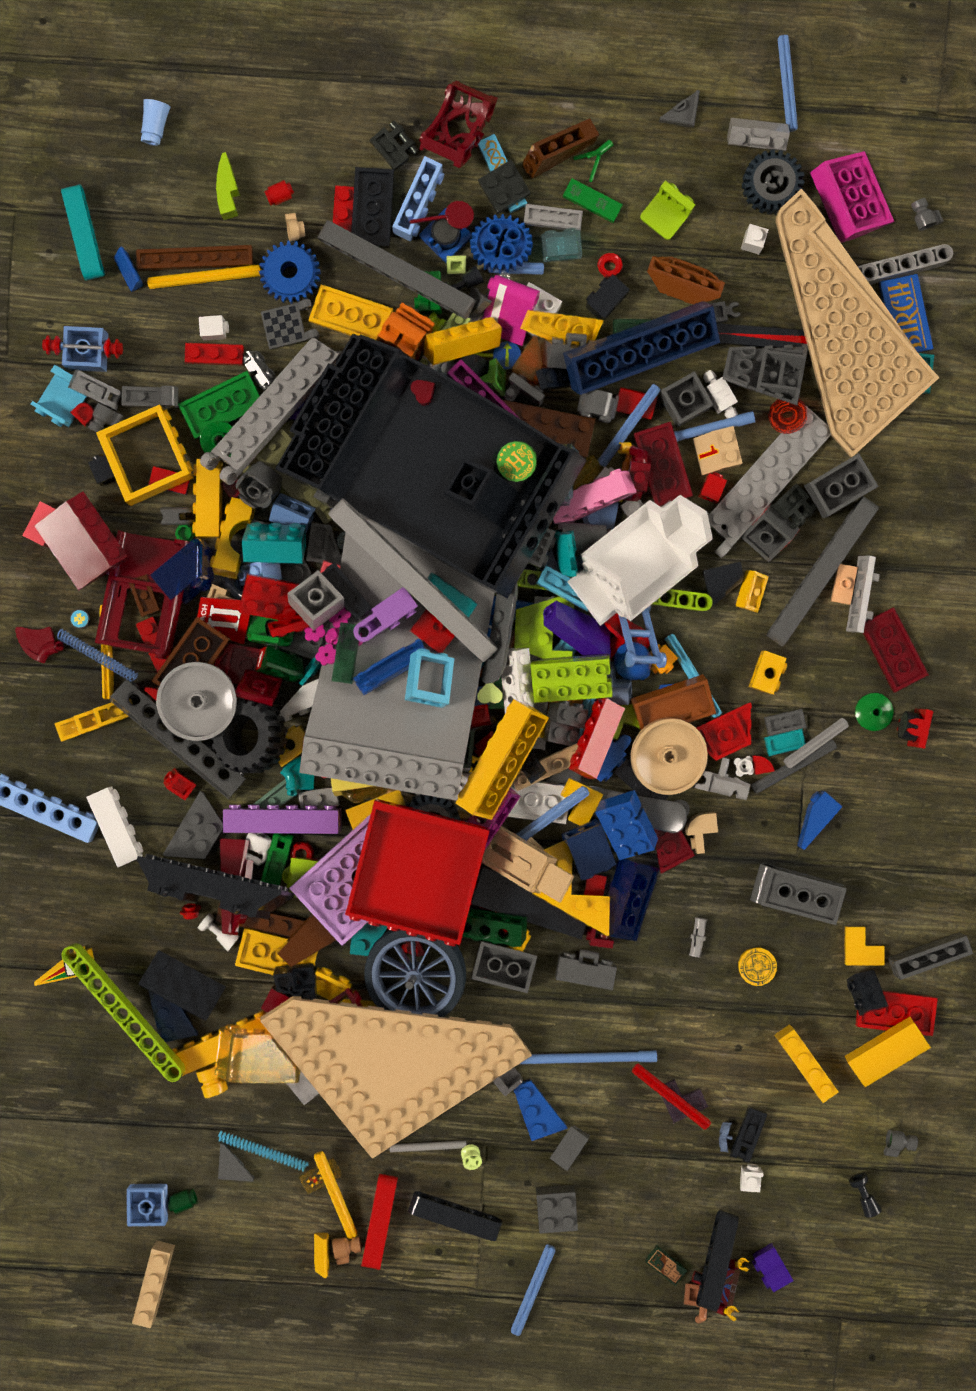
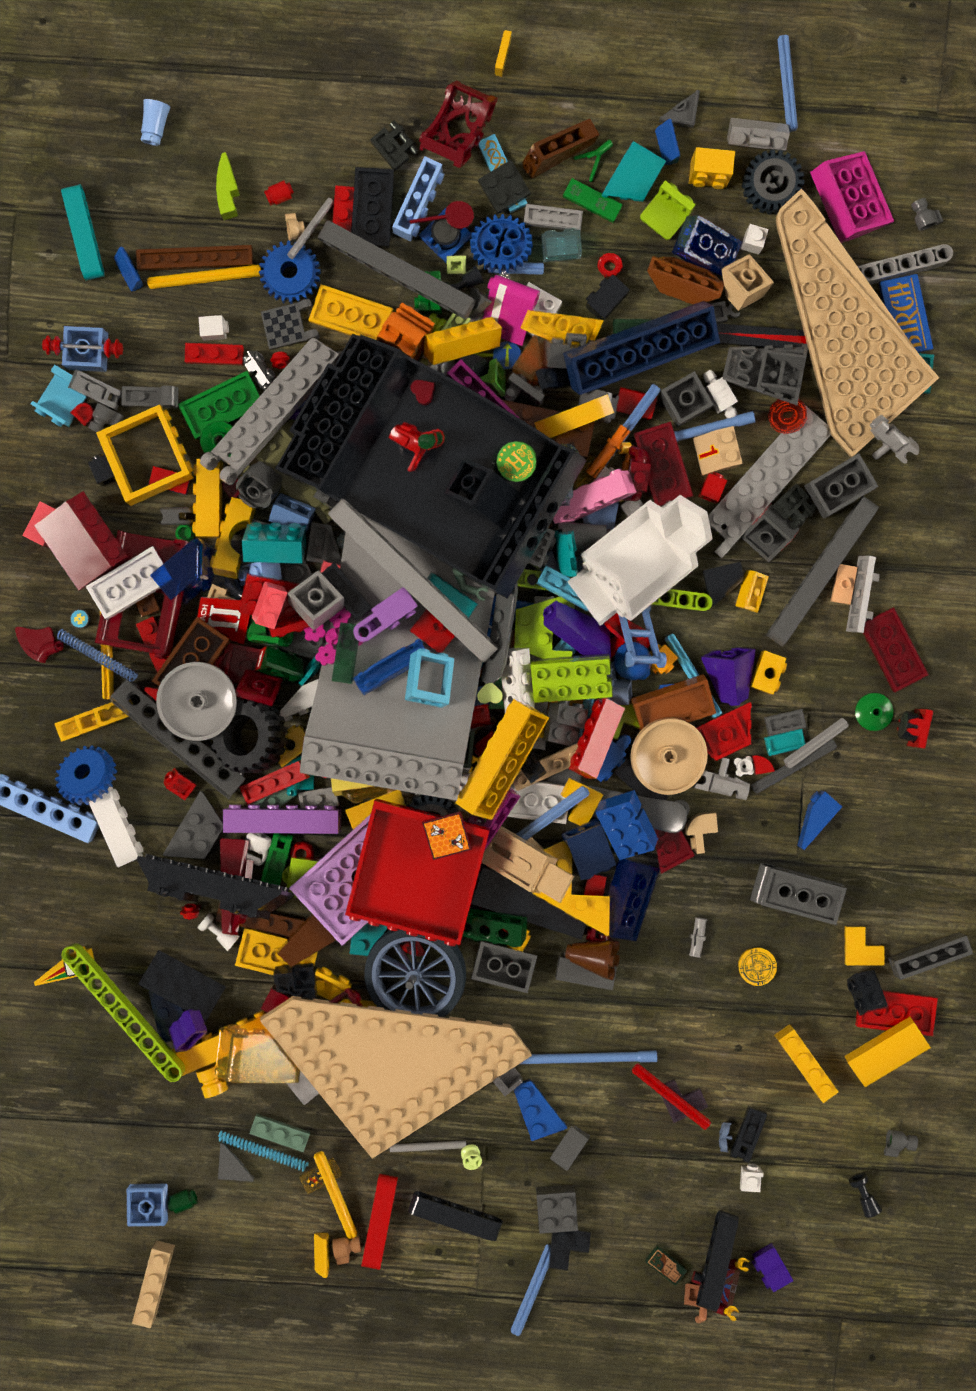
none -> blue gear [55,745,117,805]
none -> white plate [86,546,173,620]
none -> dark purple brick [168,1009,207,1052]
none -> red plate [239,760,310,805]
none -> sand green plate [249,1114,311,1152]
none -> coral brick [252,581,287,629]
none -> red plate [270,352,290,369]
none -> light grey bar [287,198,334,259]
none -> red piece [388,422,446,472]
none -> tile [422,811,472,860]
none -> sand green arm [452,569,488,601]
none -> yellow tile [495,30,512,77]
none -> yellow slope [535,394,614,438]
none -> black plate [548,1231,591,1271]
none -> reddish brown cone [565,940,620,980]
none -> orange pin [586,424,630,479]
none -> teal slope [602,141,666,202]
none -> blue slope [655,119,680,166]
none -> clear blue slope [672,215,743,276]
none -> yellow brick [689,147,735,189]
none -> dark purple slope [702,647,755,706]
none -> tan slope [722,254,774,311]
none -> light grey piece [870,415,919,463]

